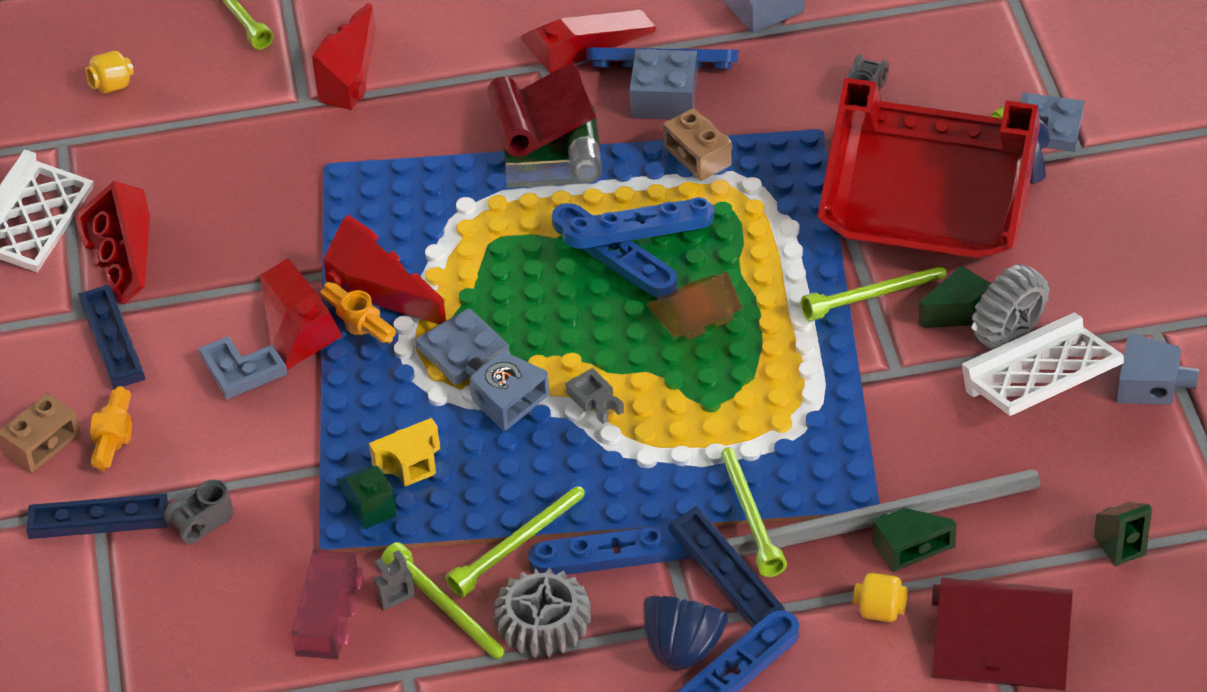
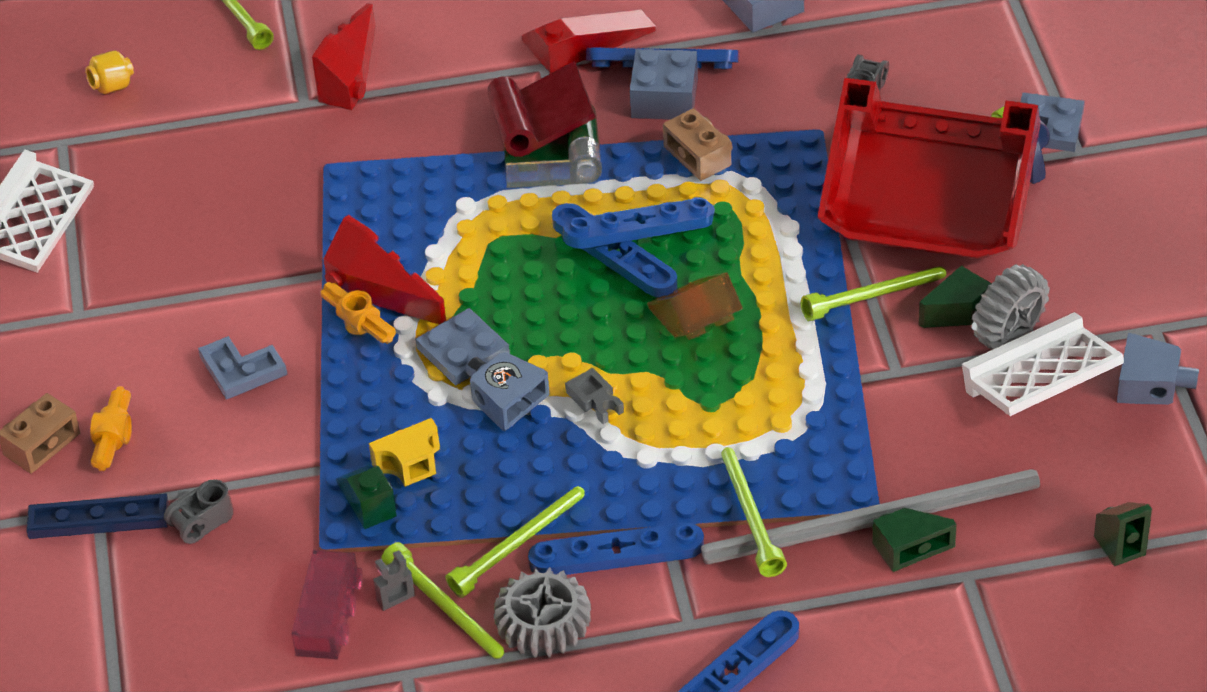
red wedge [75,180,150,304] -> none
dark blue tile [78,284,146,389] -> none
red wedge [260,258,342,370] -> none
dark blue hair [643,596,728,670] -> none
dark blue tile [668,506,785,628] -> none
yellow head [853,573,908,622] -> none
dark red door [932,578,1073,691] -> none

